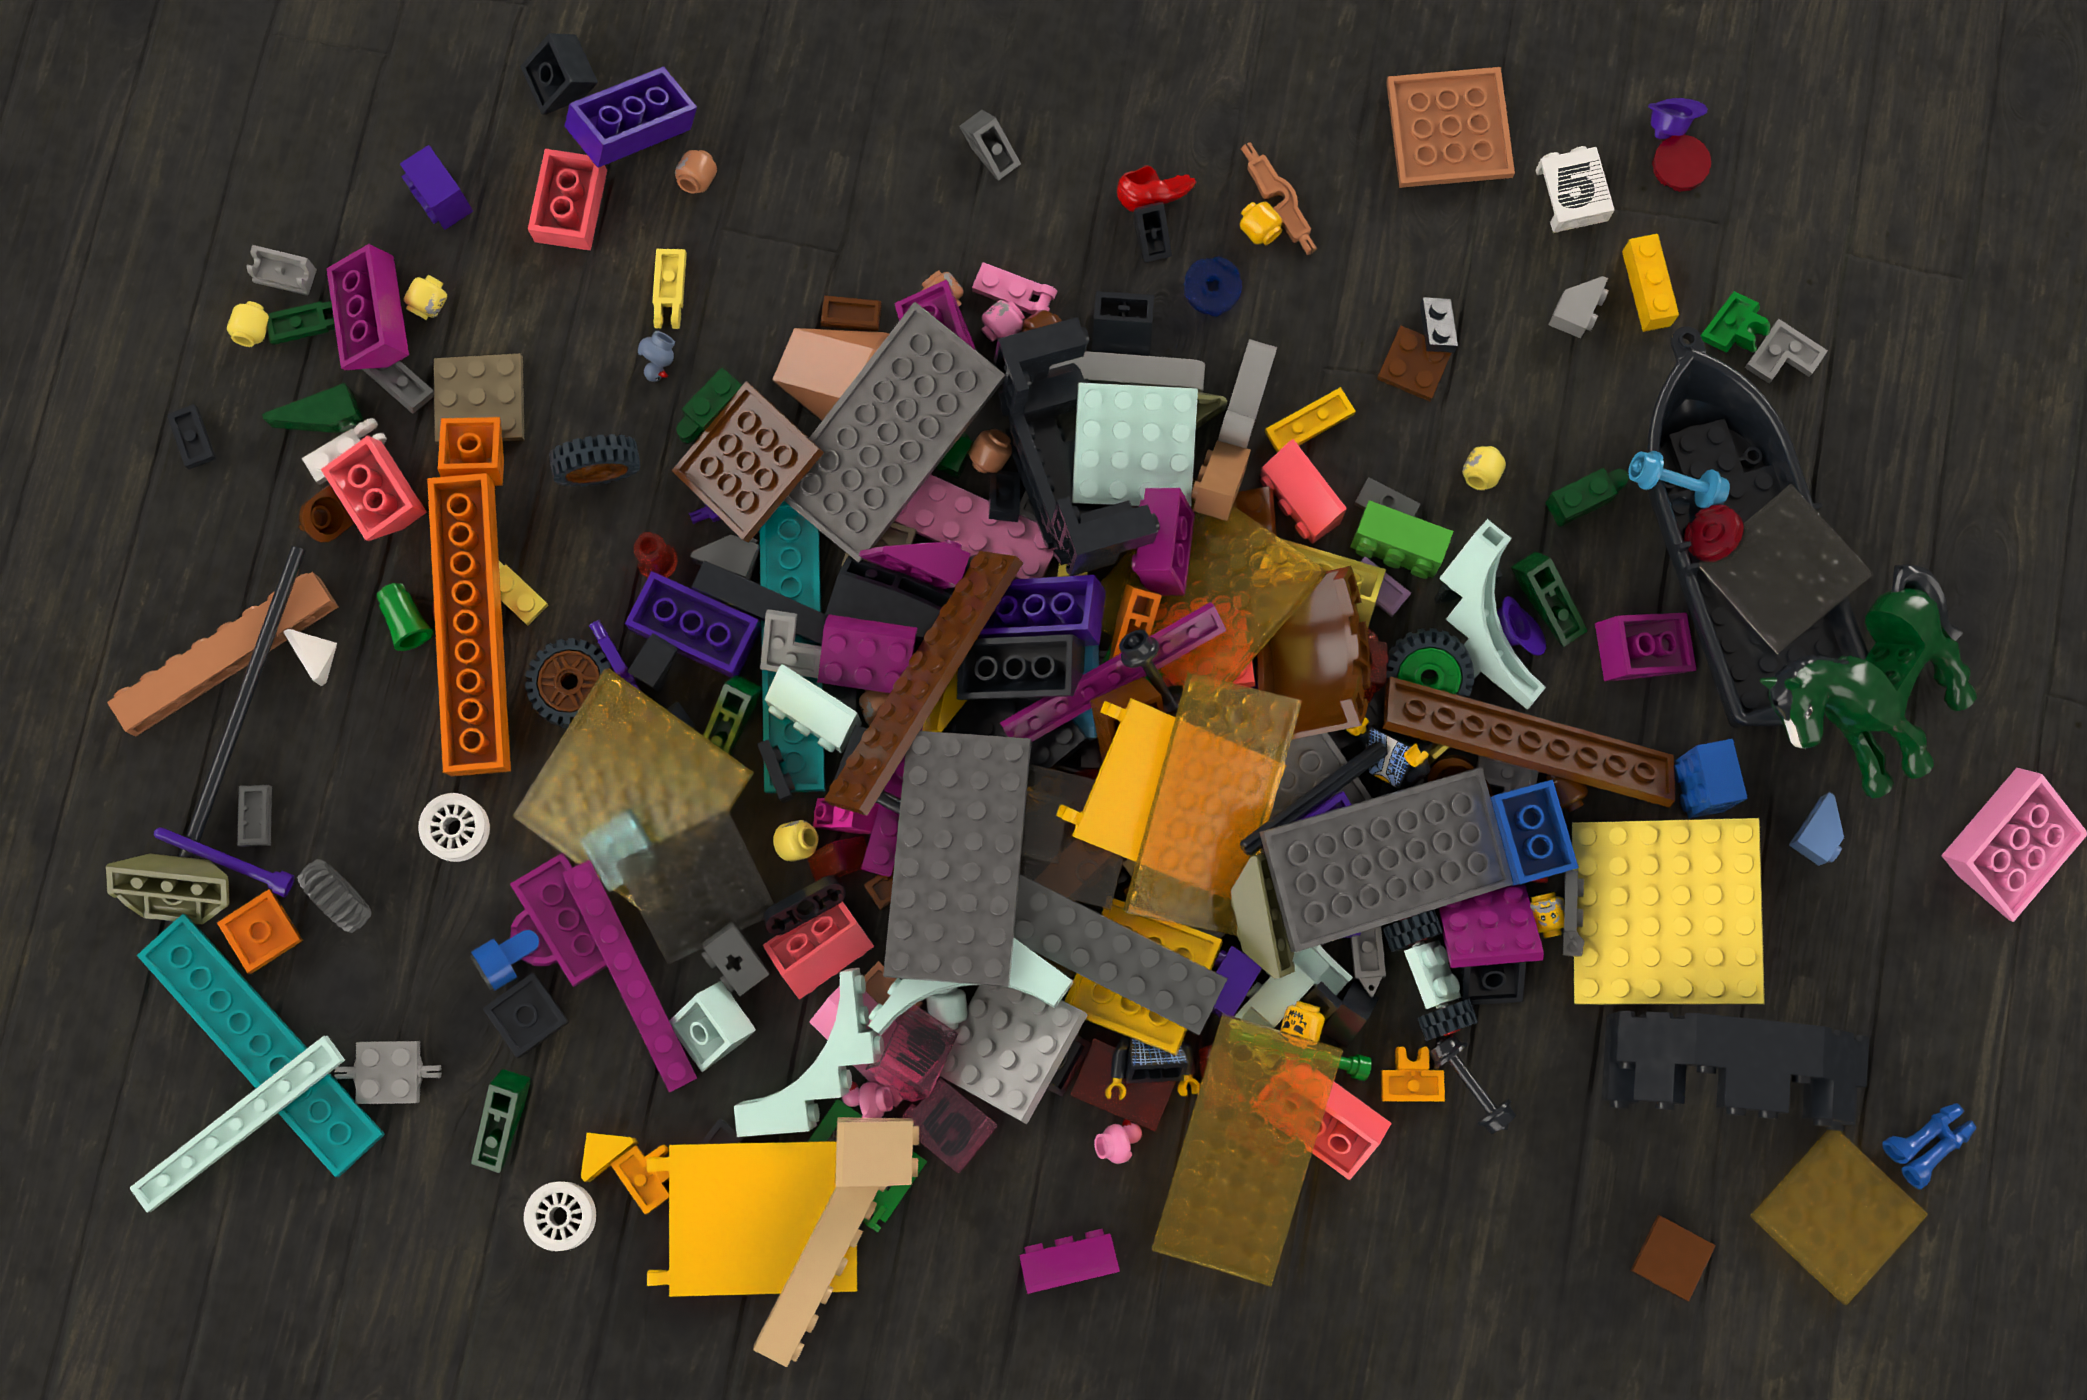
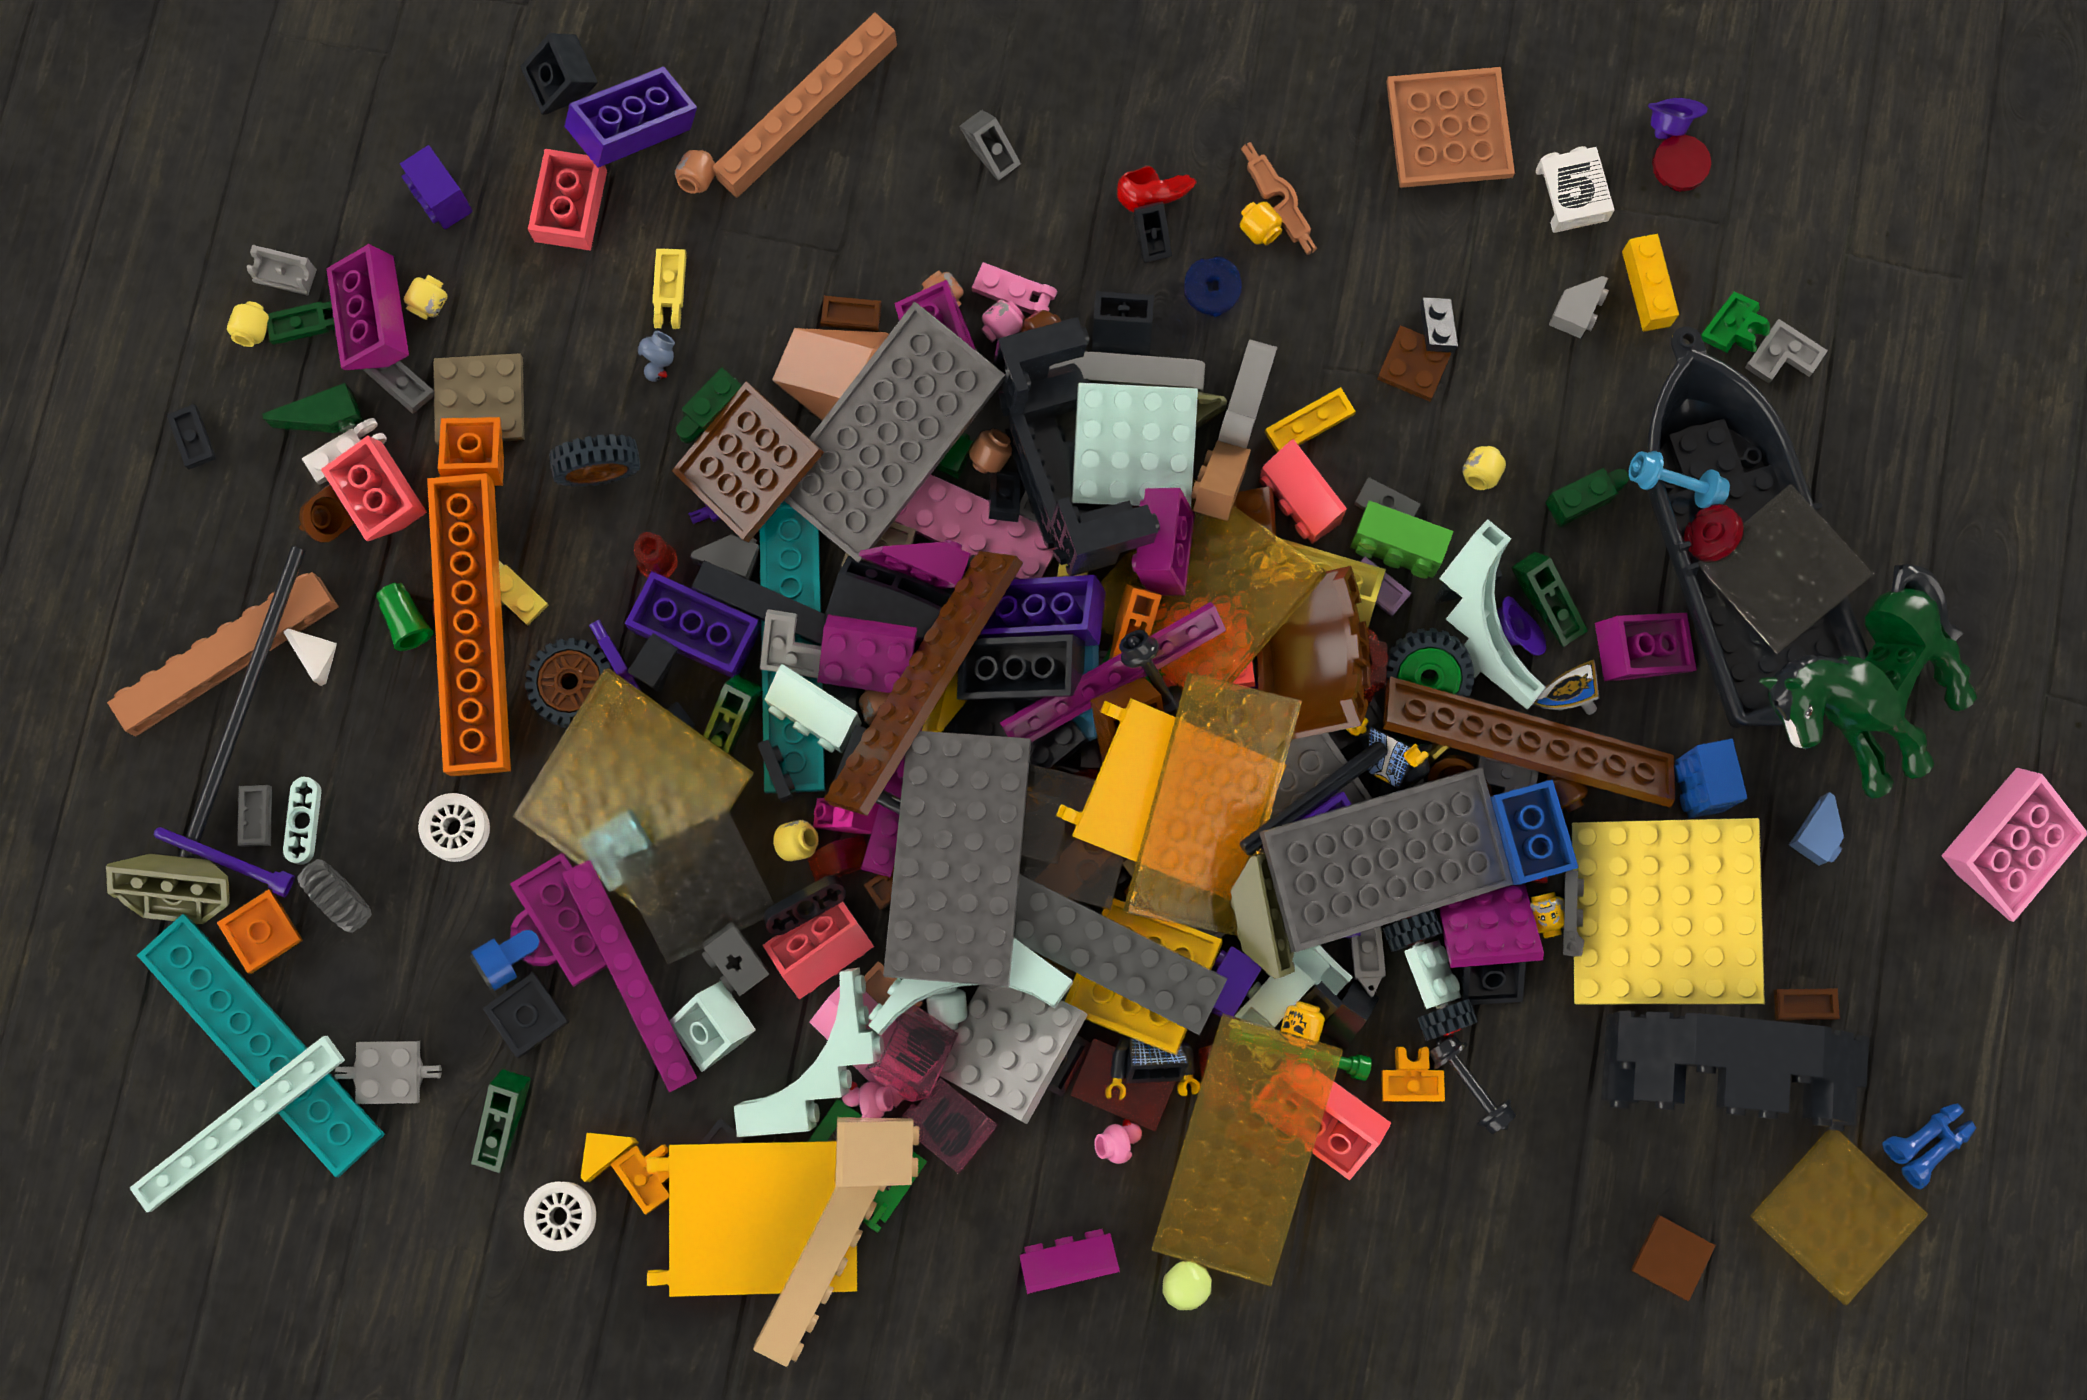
none -> light aqua beam [283,777,321,865]
none -> nougat brick [713,12,897,198]
none -> yellowish green hair [1163,1261,1212,1310]
none -> shield [1533,660,1599,715]
none -> reddish brown tile [1774,988,1840,1020]

